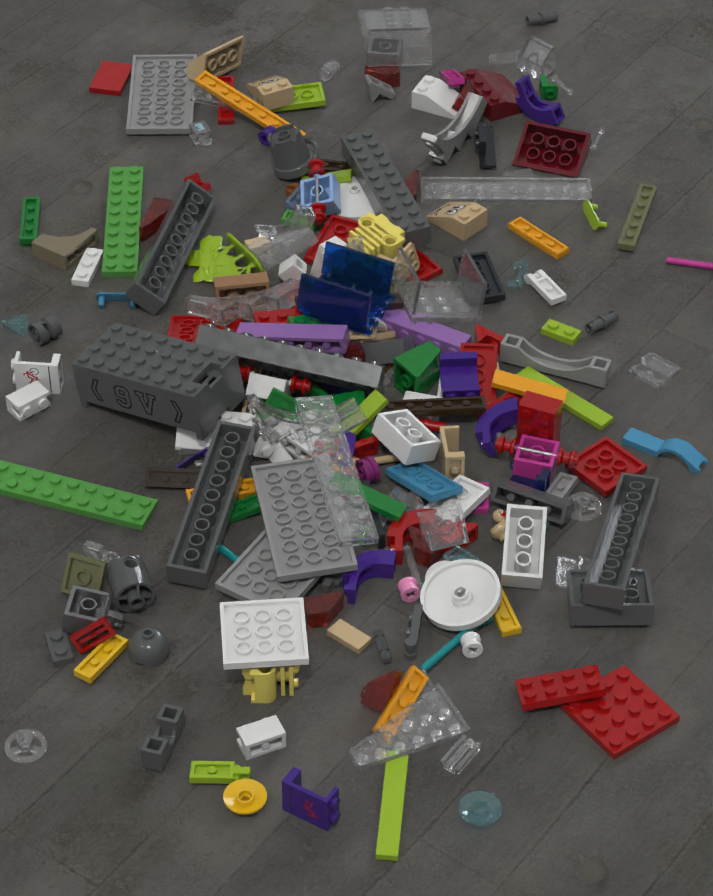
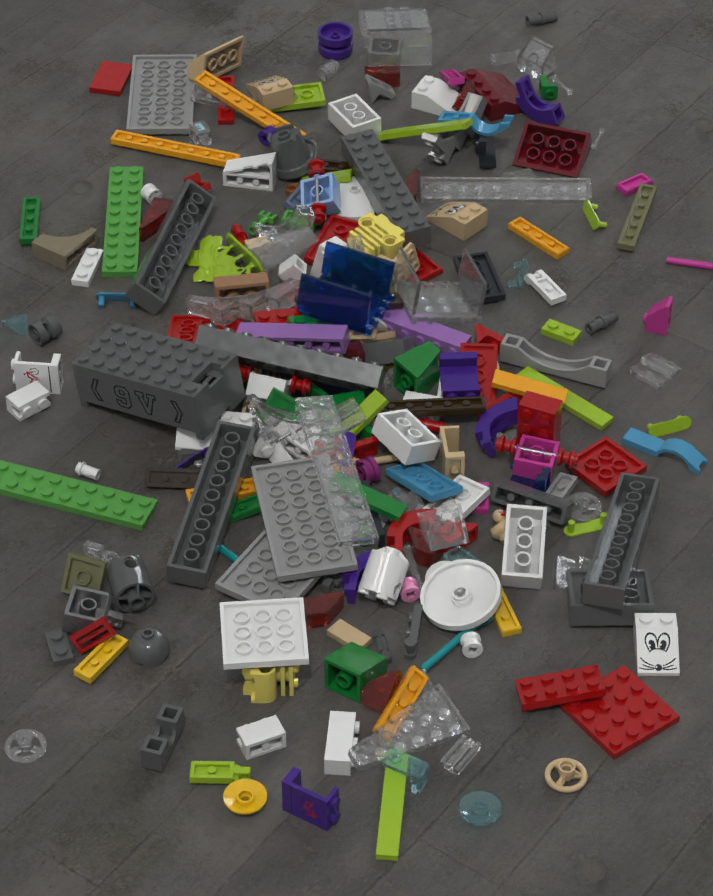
none -> white pin [75,462,101,481]
none -> light orange plate [110,130,241,167]
none -> white wheel [141,183,162,205]
none -> white wedge [223,152,277,191]
none -> red axle [231,224,247,245]
none -> bright green hinge [248,210,279,236]
none -> dark purple wheel [318,22,353,60]
none -> green slope [324,642,387,704]
none -> white brick [324,711,360,776]
none -> white brick [328,94,381,136]
none -> white cylinder [358,546,410,606]
none -> lime tile [377,118,474,141]
none -> clear light blue bracket [382,748,430,795]
none -> dark azure piece [438,111,514,136]
none -> tan piece [544,758,588,793]
none -> lime piece [563,512,607,537]
none -> dark pink tile [616,173,653,197]
none -> white slope [633,613,680,676]
none -> dark pink slope [643,296,673,336]
none -> lime piece [647,415,692,437]

